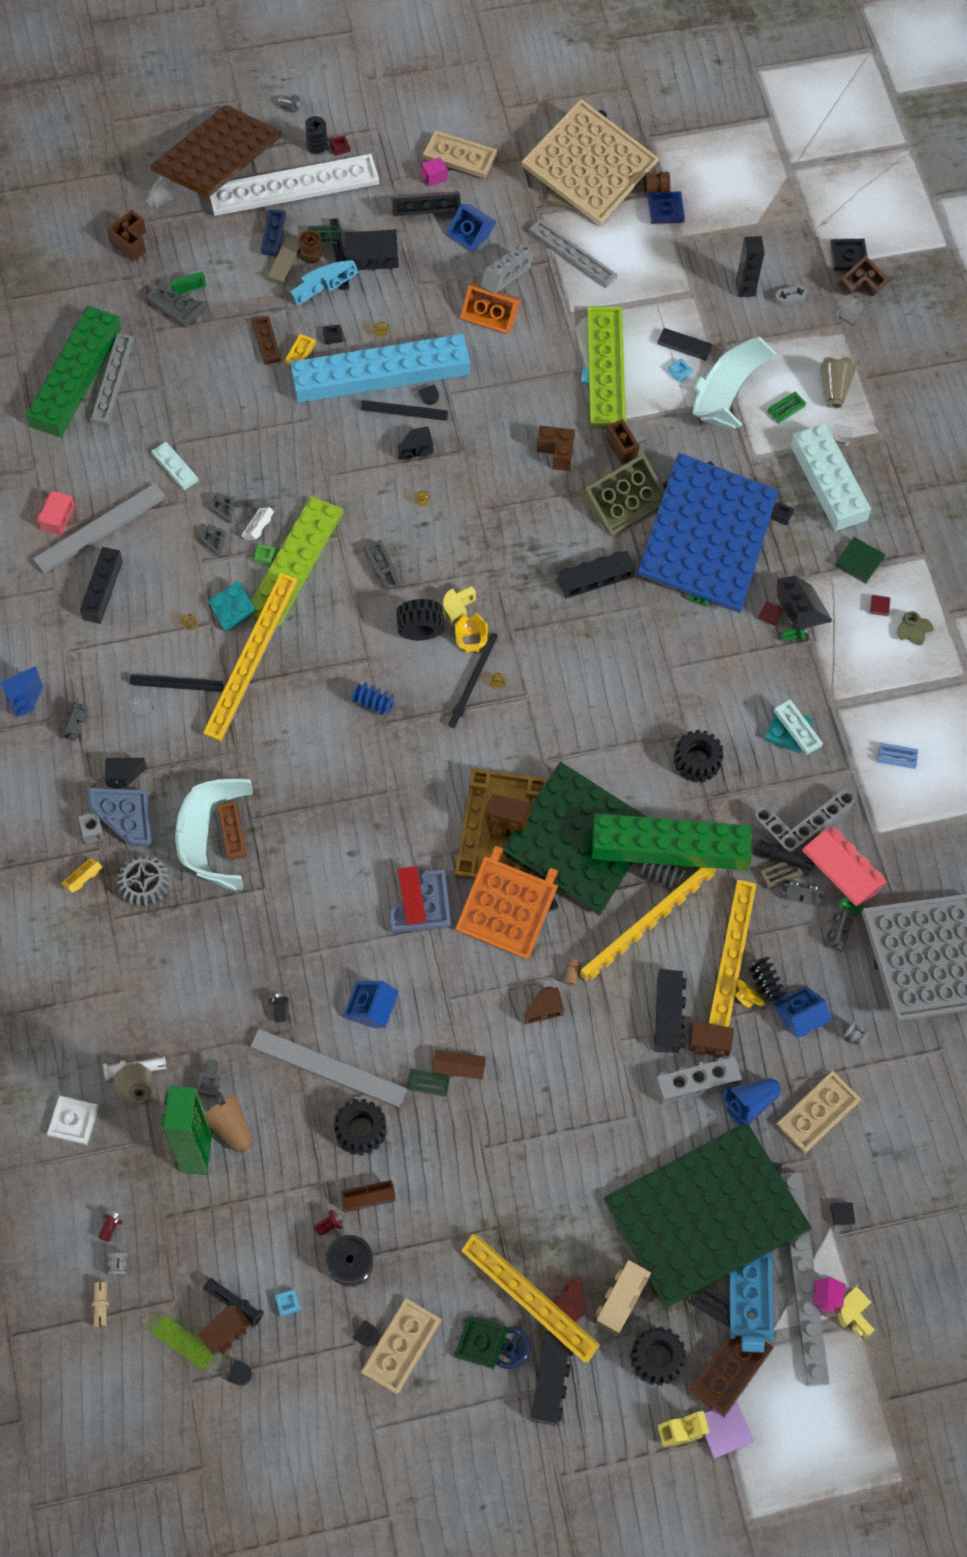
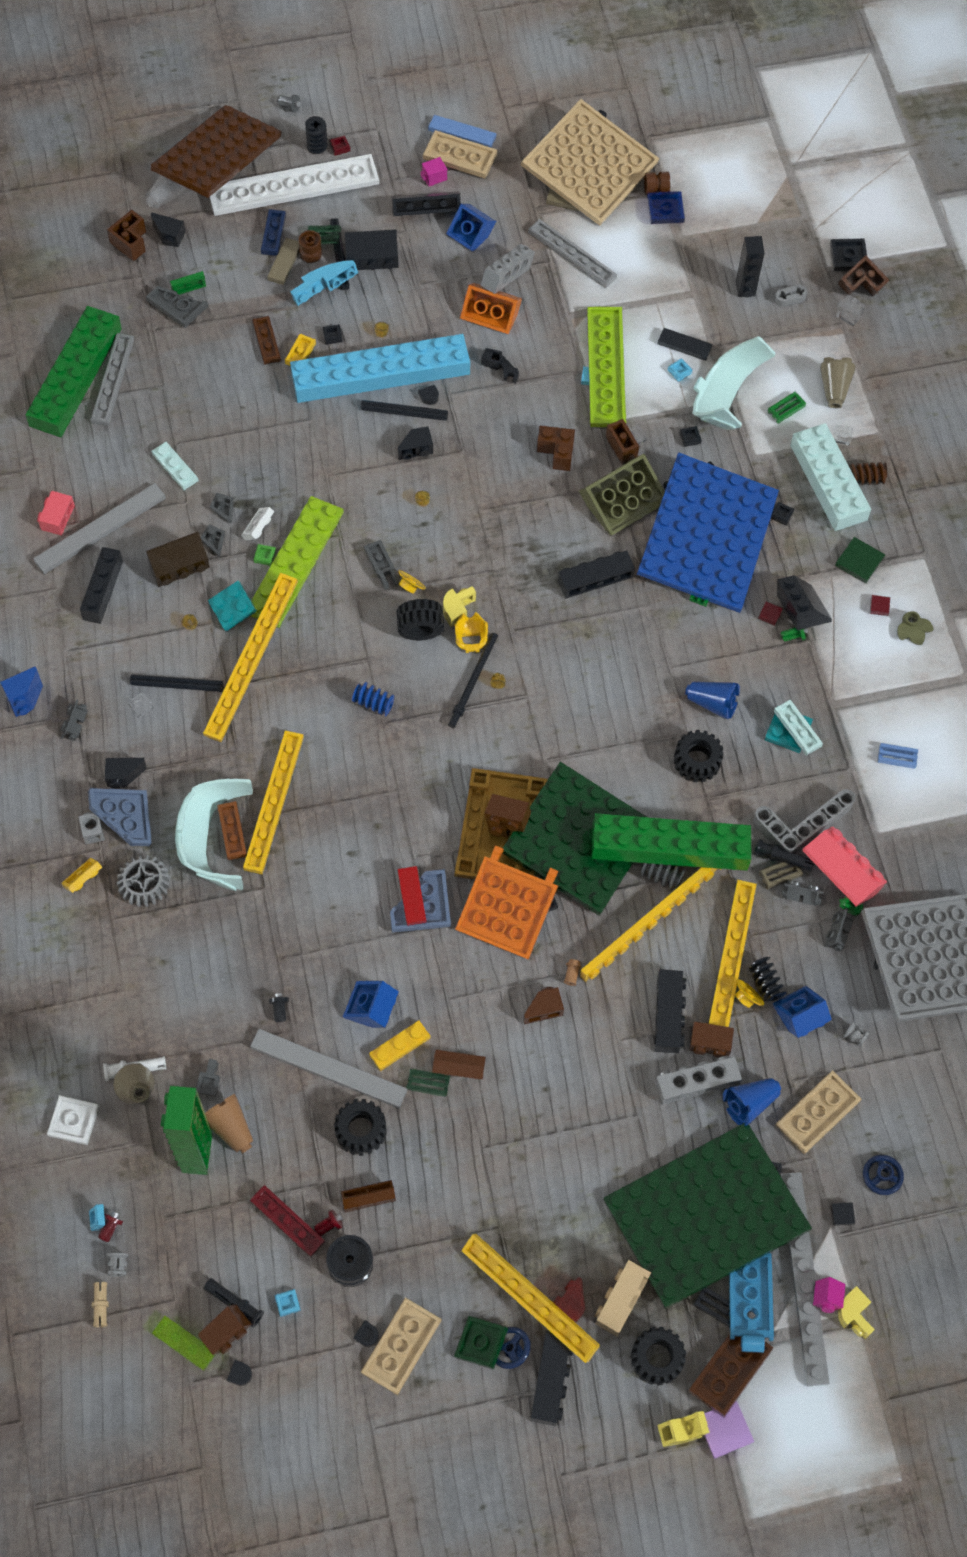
none -> medium azure tile [89,1204,105,1231]
none -> dark brown slope [146,531,210,587]
none -> black slope [151,212,186,247]
none -> yellow plate [243,730,304,875]
none -> dark red plate [250,1185,325,1258]
none -> yellow plate [369,1020,431,1071]
none -> yellow piece [398,570,426,594]
none -> medium blue tile [428,115,496,148]
none -> black piece [481,348,519,384]
none -> black tile [679,426,702,447]
none -> blue cone [685,682,740,720]
none -> reddish brown piece [849,462,887,486]
none -> dark blue piece [863,1155,904,1195]

